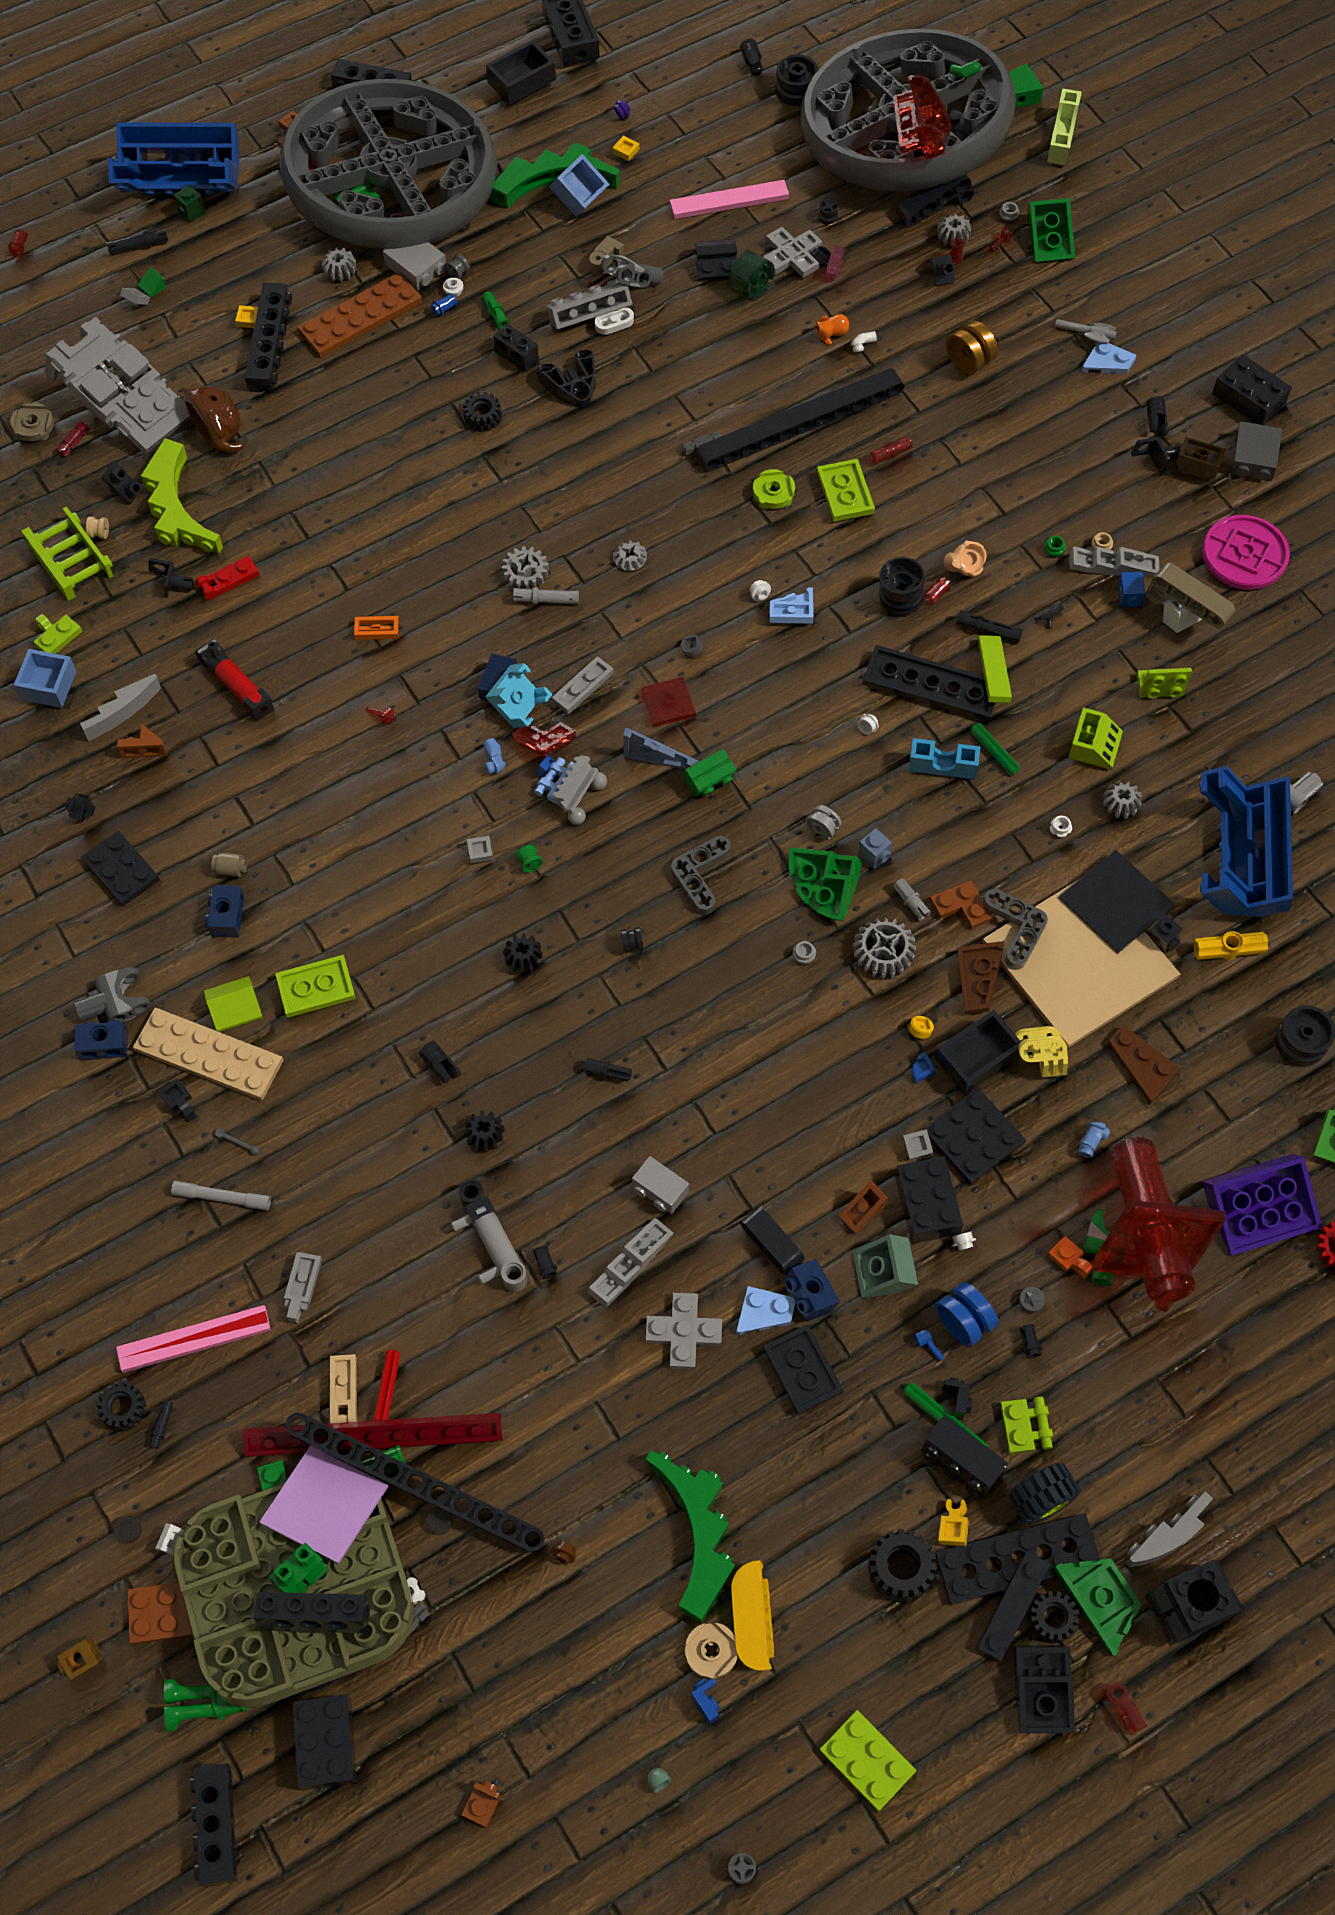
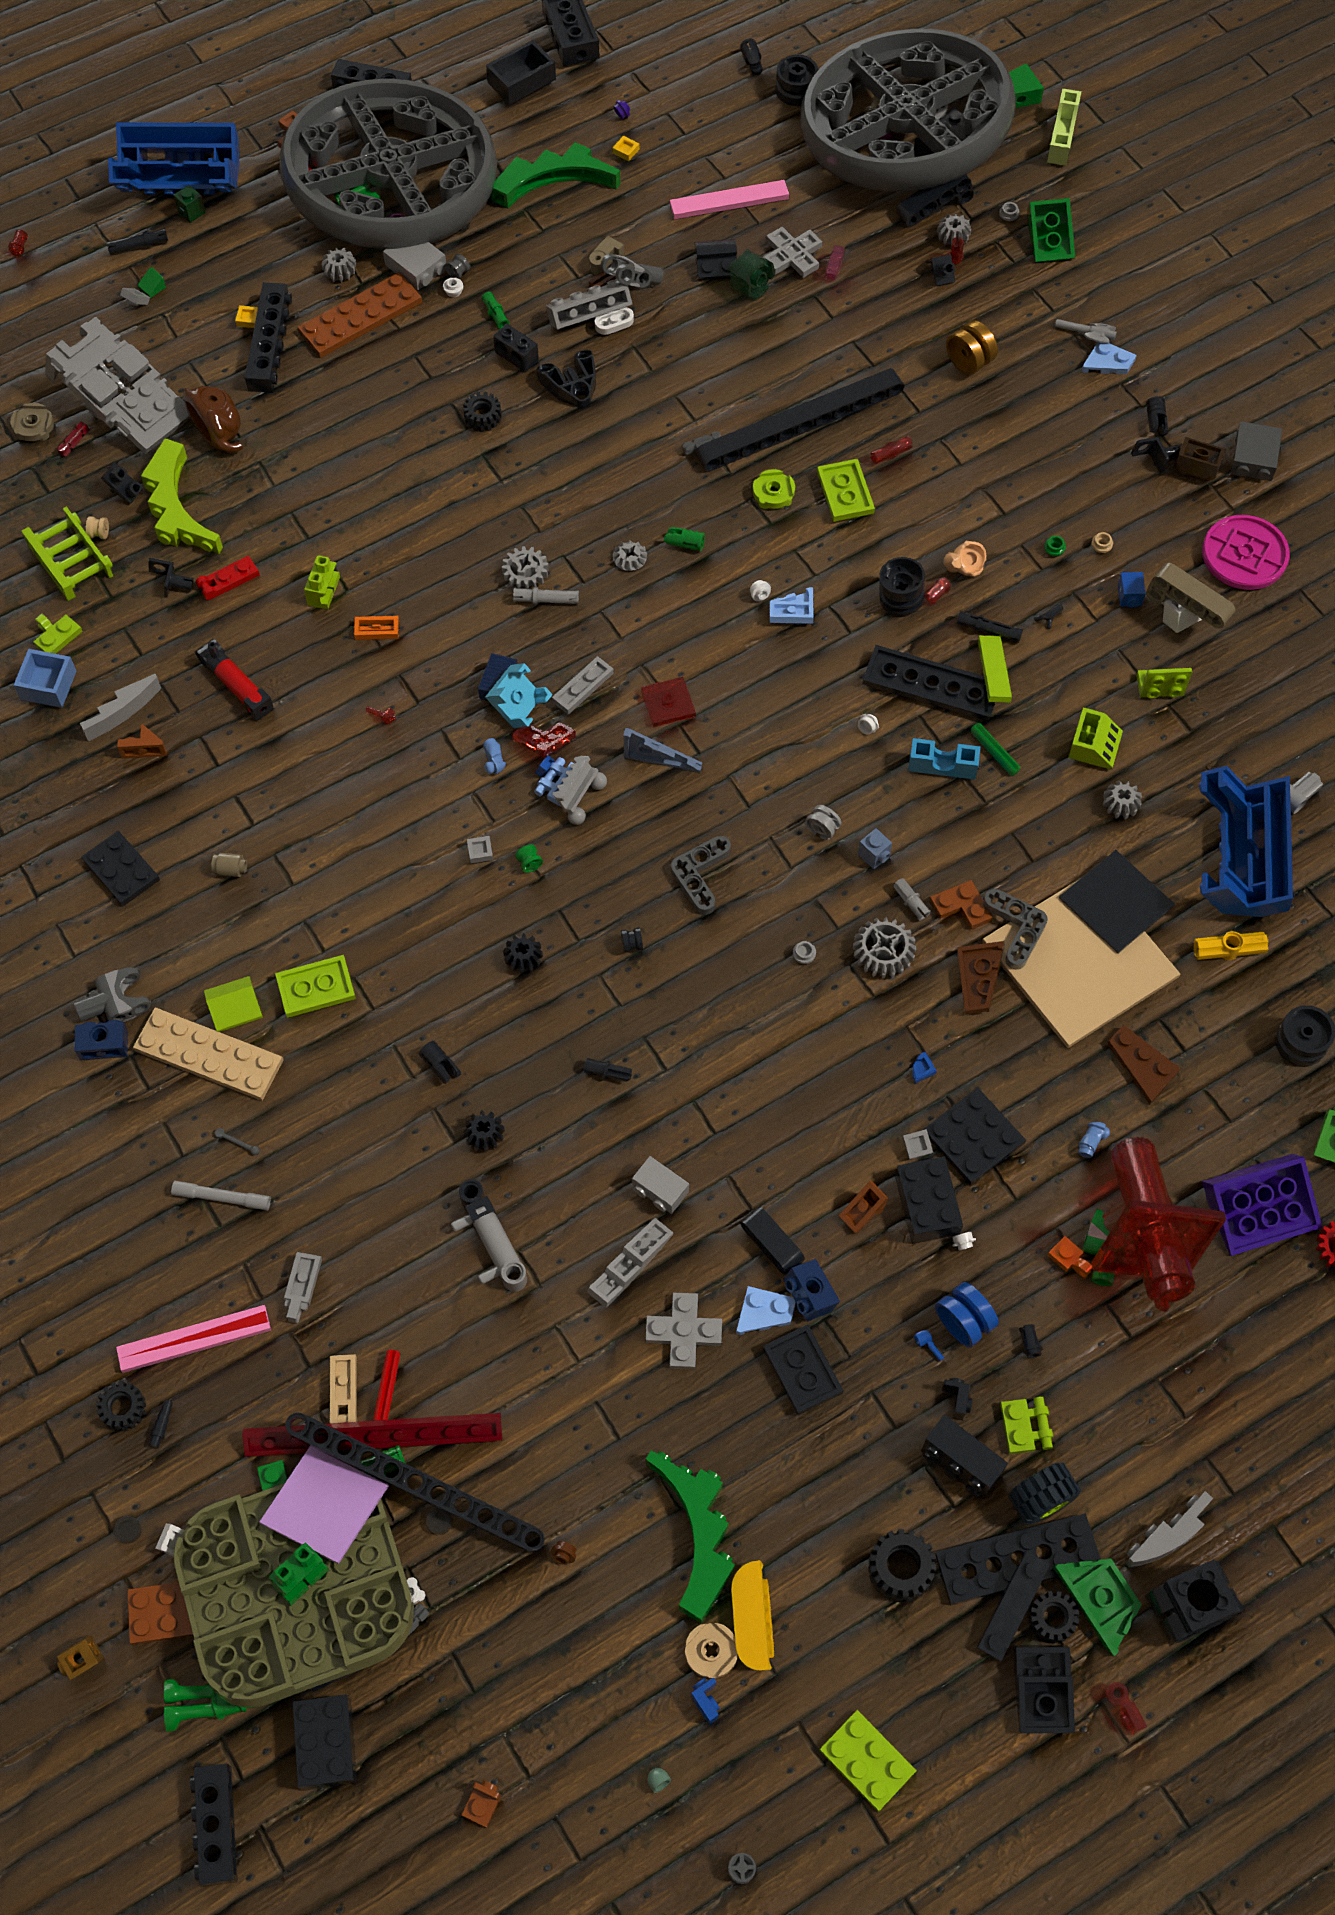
black gear [65,793,96,821] -> none
black plate [157,1078,197,1122] -> none
dark blue brick [205,885,245,938] -> none
black brick [253,1592,371,1633] -> none
blue pin [430,293,457,316] -> none
black pin [533,1245,558,1279] -> none
medium blue piece [549,154,610,217] -> none
dark grey tile [680,634,703,657] -> none
green brick [682,748,737,797] -> none
green brick [789,847,862,921] -> none
black plate [812,246,831,265] -> none
orange animal [816,314,849,345] -> none
black wheel [818,198,839,224] -> none
white arm [851,331,877,353] -> none
sand green slope [852,1234,918,1298] -> none
clear red piece [893,75,951,160] -> none
green axle [903,1382,989,1448] -> none
yellow tile [909,1016,934,1039] -> none
black piece [935,1010,1021,1095] -> none
yellow plate [938,1499,969,1546] -> none
green arm [950,61,980,79] -> none
clear red hand [990,226,1013,251] -> none
light yellow piece [1015,1026,1068,1078] -> none
dark grey tile [1019,1287,1045,1313] -> none
white plate [1050,816,1072,837] -> none
light grey slope [1070,546,1159,577] -> none
black bracket [1150,915,1183,954] -> none
black brick [1212,354,1292,425] -> none
none -> lime hips [304,556,340,610]
none -> green hinge [663,527,705,552]

